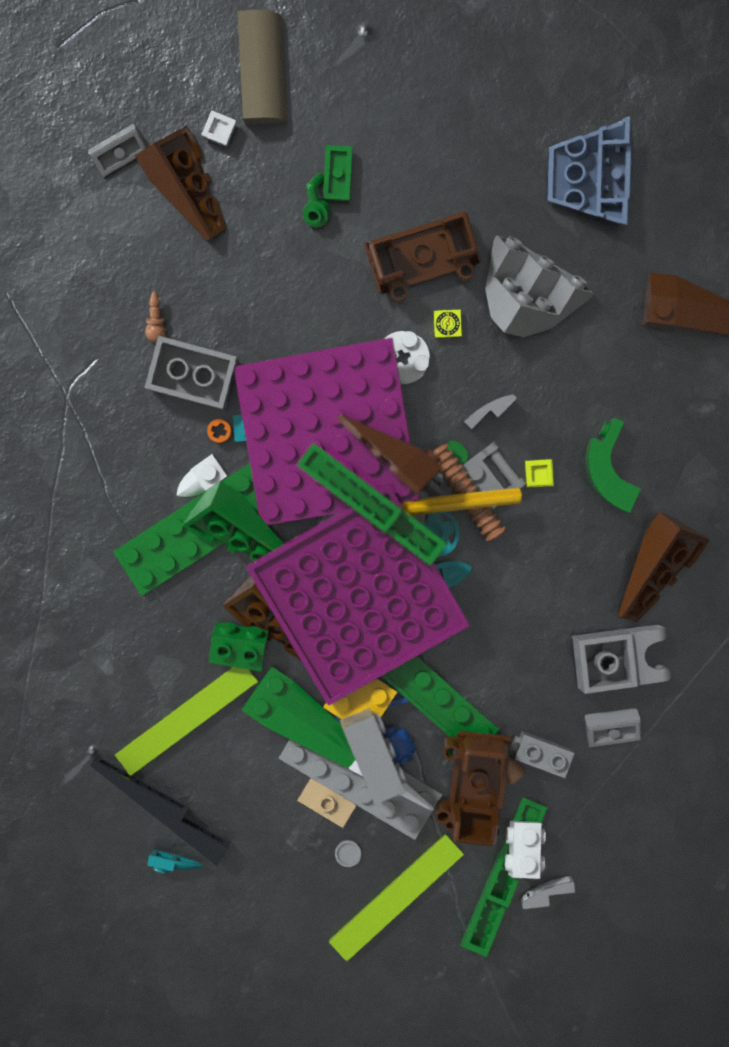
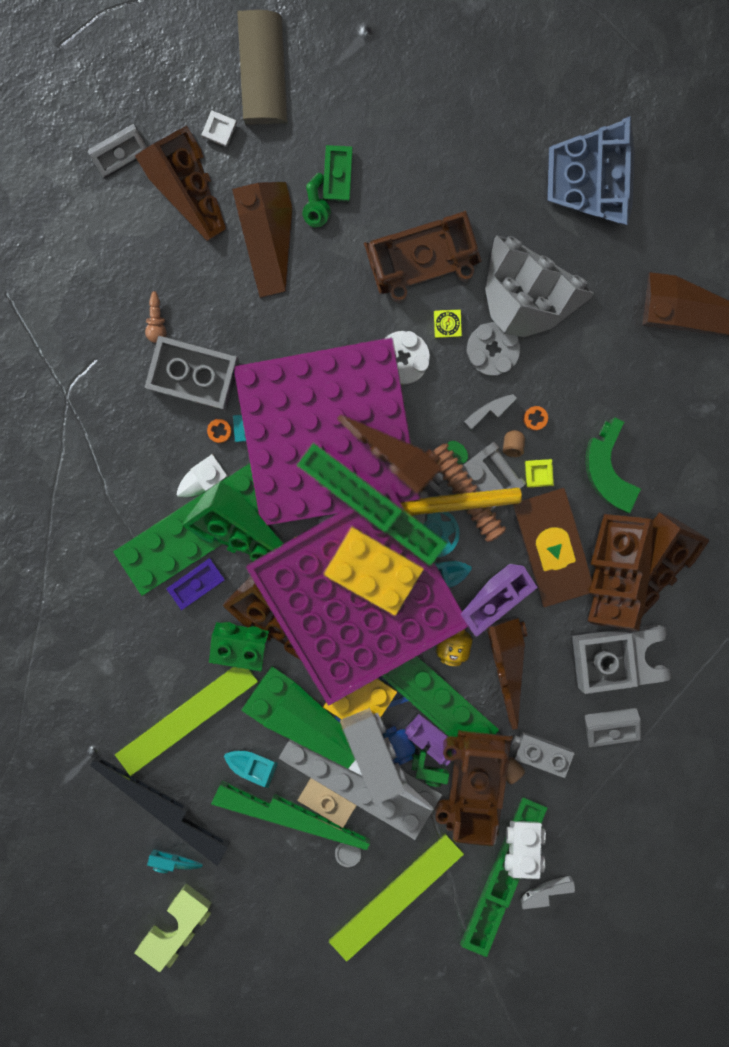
none -> yellowish green arch [135,883,211,972]
none -> dark purple plate [166,558,226,610]
none -> green slope [211,780,370,850]
none -> teal plate [224,751,278,788]
none -> reddish brown wedge [232,182,293,298]
none -> yellow plate [324,527,423,615]
none -> medium lavender hinge [405,714,453,766]
none -> green bracket [411,748,449,787]
none -> yellow head [436,629,473,666]
none -> medium lavender slope [461,564,537,636]
none -> light grey plate [466,322,520,376]
none -> reddish brown wedge [487,616,528,730]
none -> medium nougat piece [503,430,525,457]
none -> reddish brown slope [512,488,592,608]
none -> orange bush [523,406,548,431]
none -> reddish brown slope [588,514,653,631]

